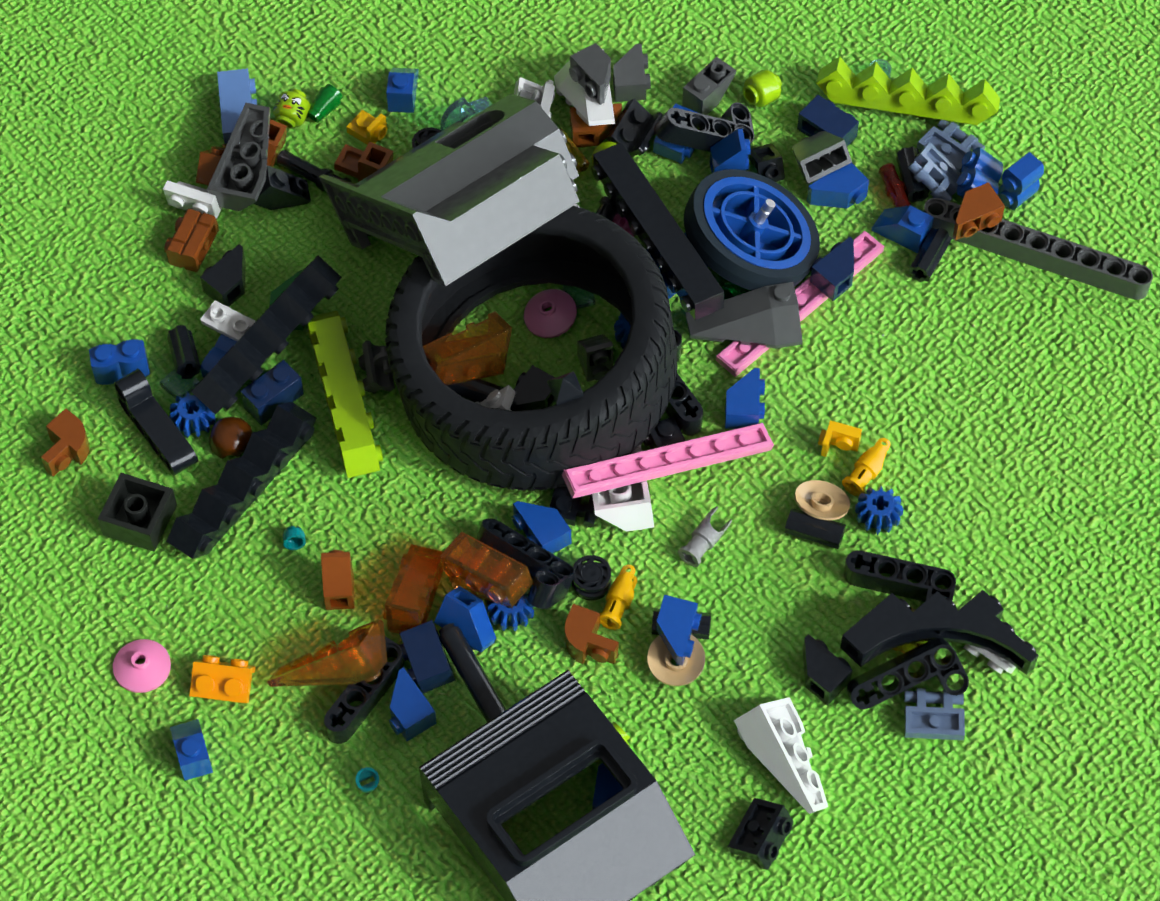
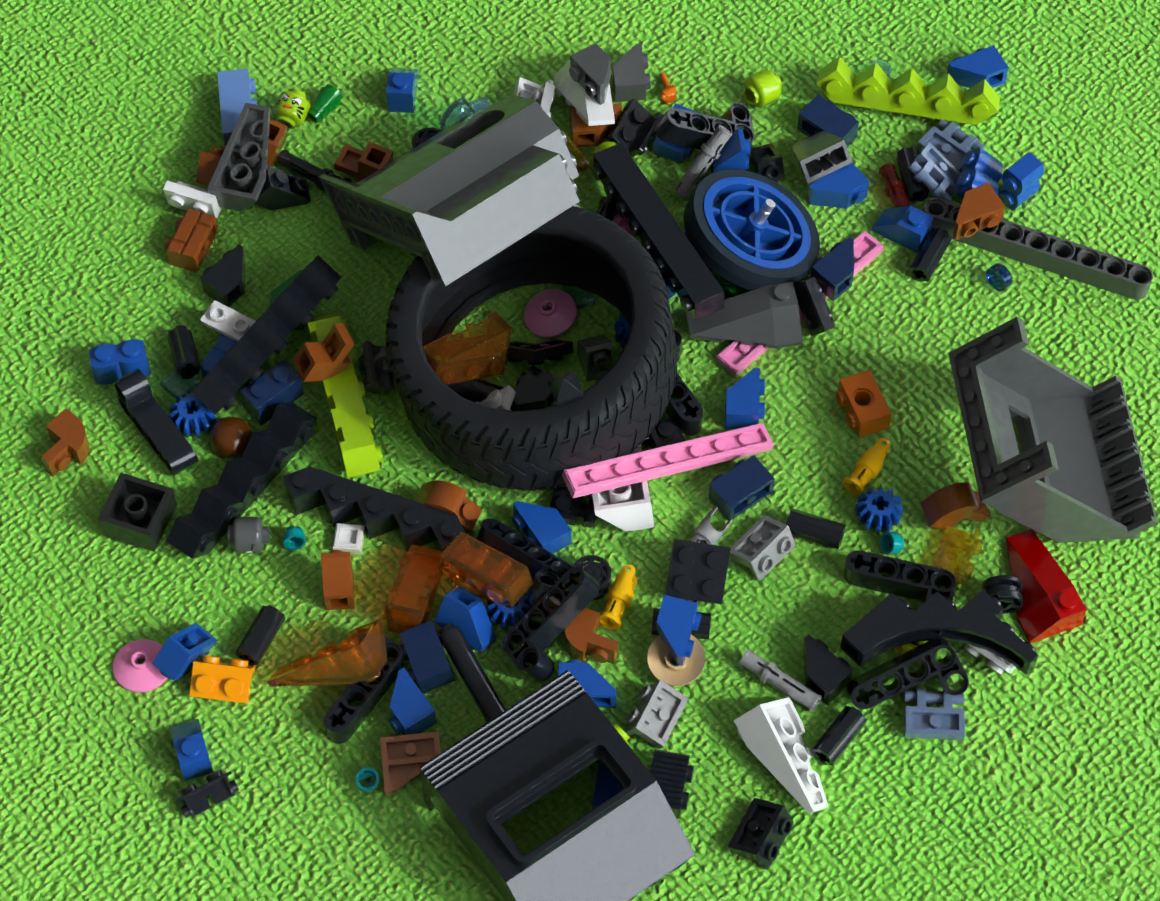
yellow bracket [346,110,387,145] -> none
dark grey slope [682,57,736,115] -> none
tan dish [795,480,850,520] -> none
yellow bracket [818,420,862,457] -> none
none -> blue slope [152,623,218,681]
none -> black hinge [175,769,239,818]
none -> dark grey head [228,517,270,554]
none -> black axle [235,605,285,666]
none -> black brick [283,466,469,564]
none -> dark orange brick [293,323,355,382]
none -> white tile [333,523,365,555]
none -> nougat wing [380,731,441,796]
none -> dark orange brick [415,480,482,534]
none -> black plate [496,339,574,365]
none -> black beam [503,567,600,682]
none -> blue slope [558,660,617,708]
none -> light grey bracket [625,679,689,749]
none -> black brick [650,749,694,819]
none -> orange hand [659,73,677,104]
none -> black plate [665,538,731,604]
none -> light grey pin [674,125,733,199]
none -> dark blue brick [709,455,775,520]
none -> light grey bracket [730,515,796,581]
none -> light grey pin [739,649,822,712]
none -> black bracket [794,277,835,336]
none -> black axle [812,705,867,766]
none -> orange brick [835,370,892,438]
none -> teal hinge [880,532,905,555]
none -> dark orange brick [921,482,990,530]
none -> clear yellow bracket [932,526,984,588]
none -> blue slope [947,45,1009,88]
none -> dark grey panel [949,317,1158,543]
none -> black wheel [982,575,1023,614]
none -> tile [986,263,1012,291]
none -> red wedge [1006,529,1087,644]

